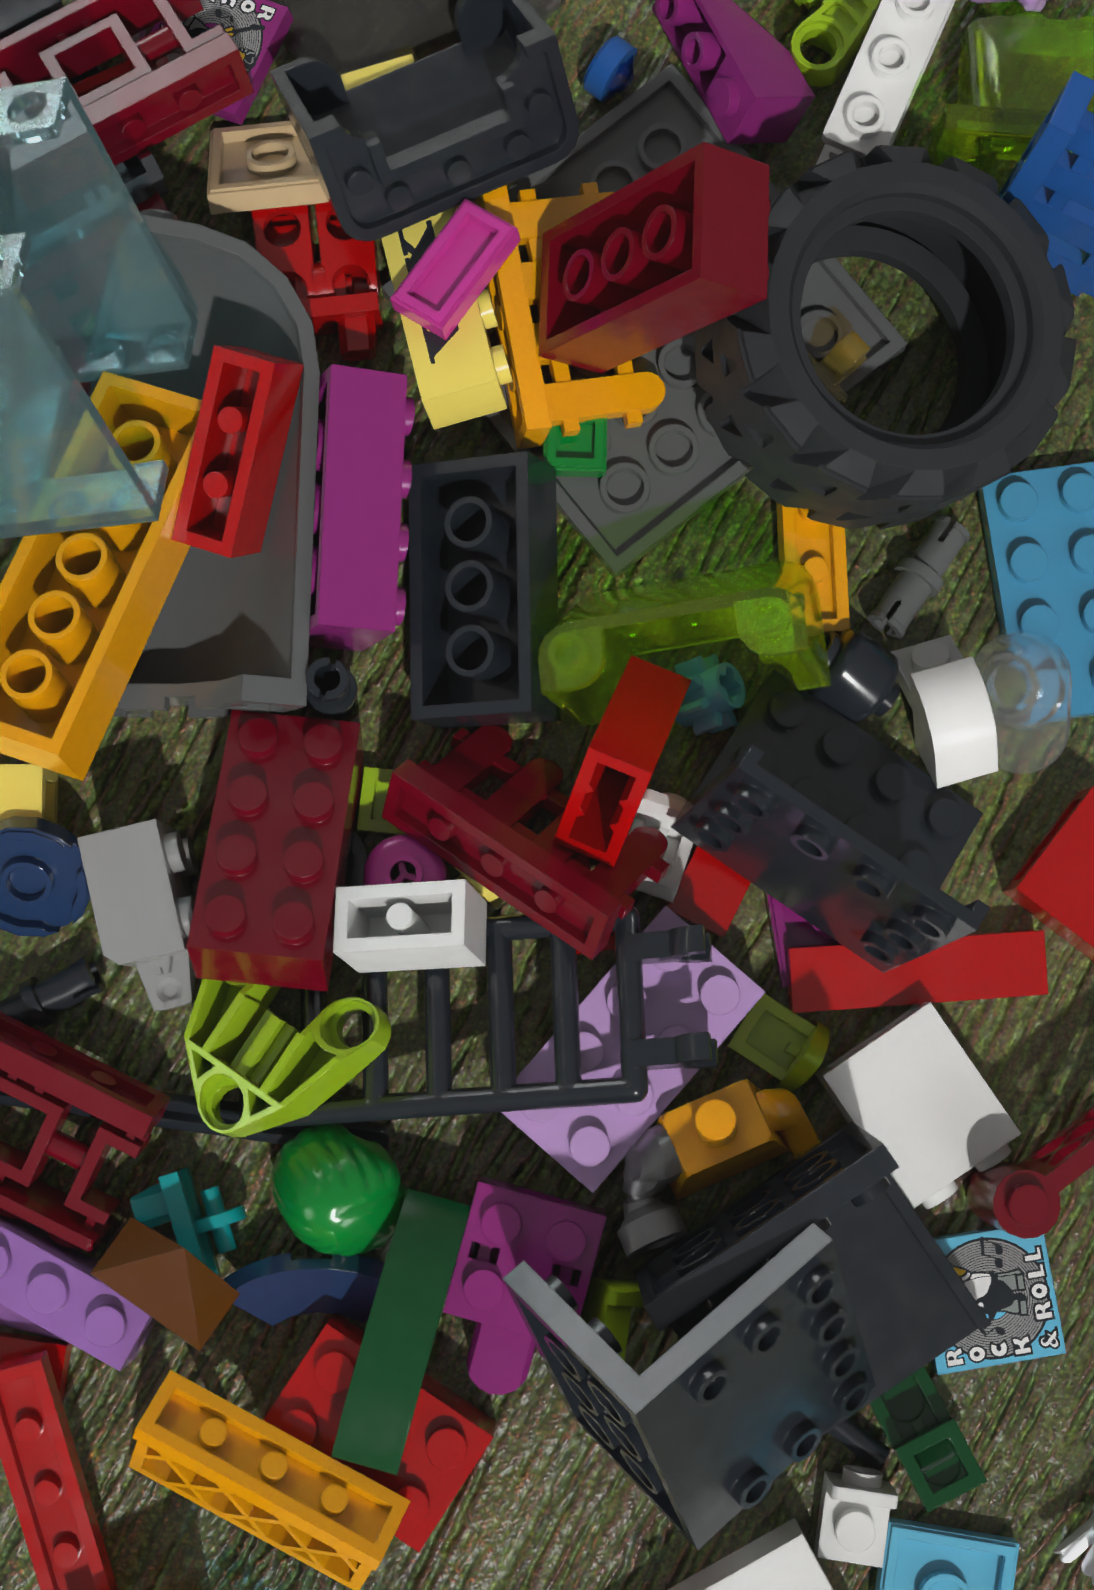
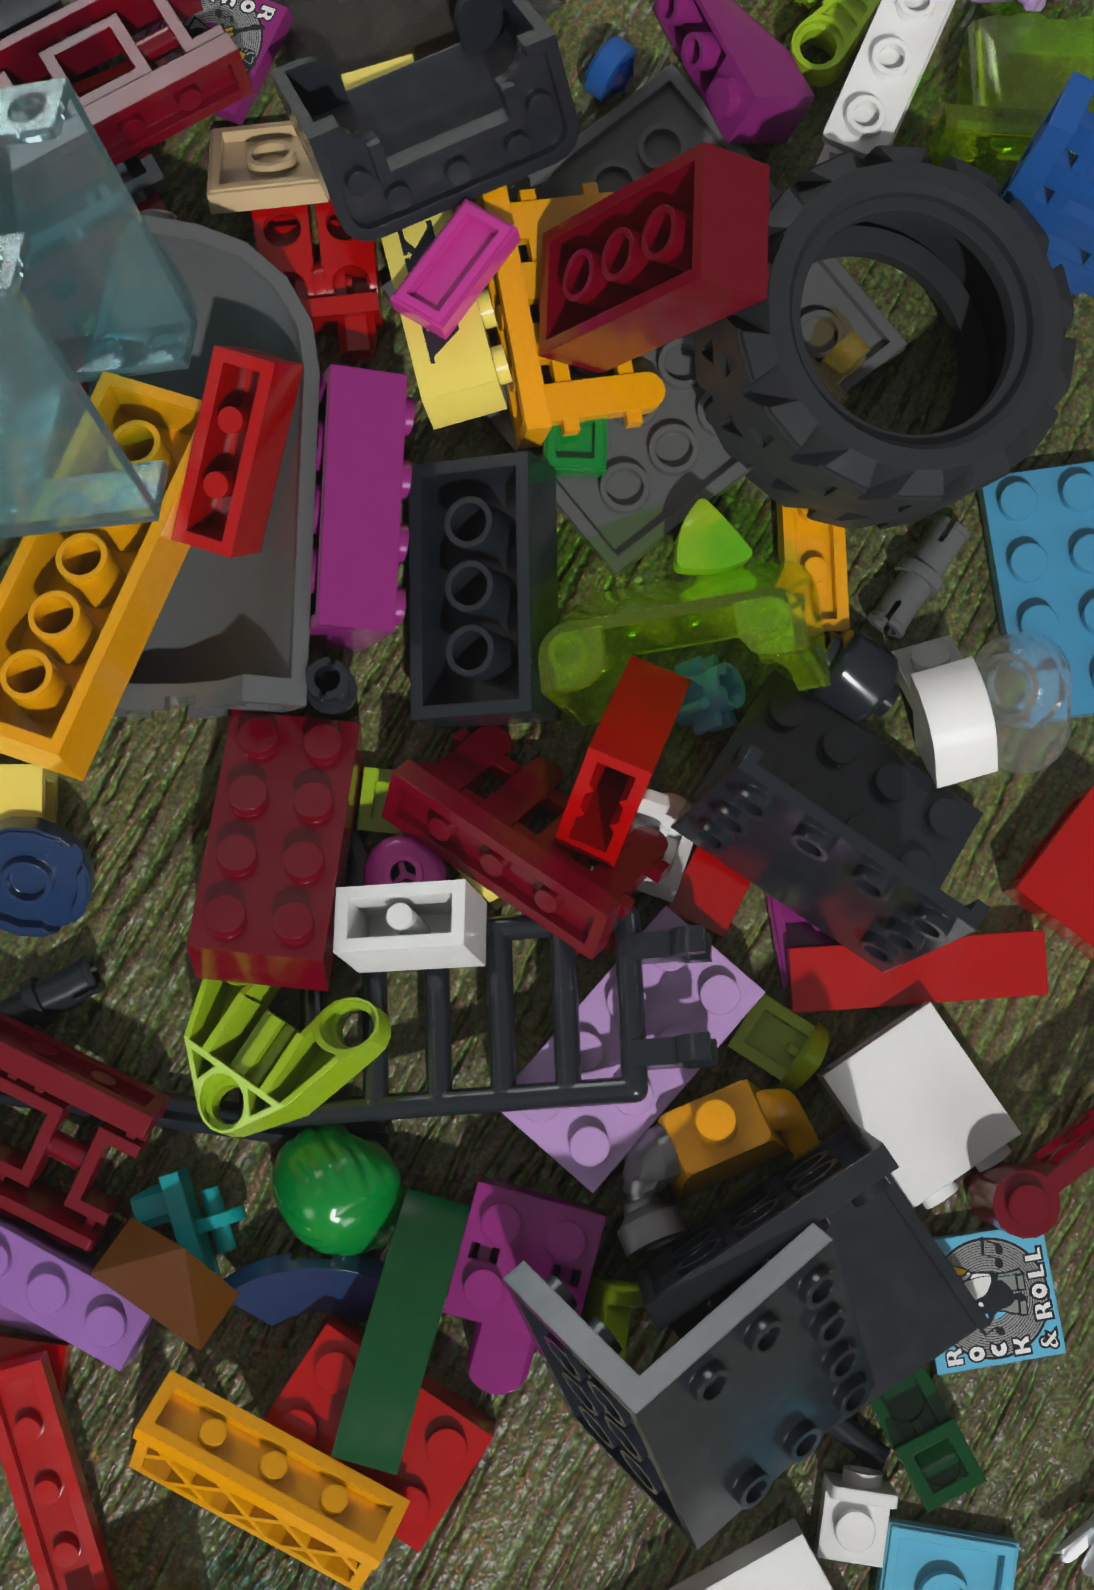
light grey hinge [77,819,198,1011] -> none
none -> lime tile [673,498,752,589]

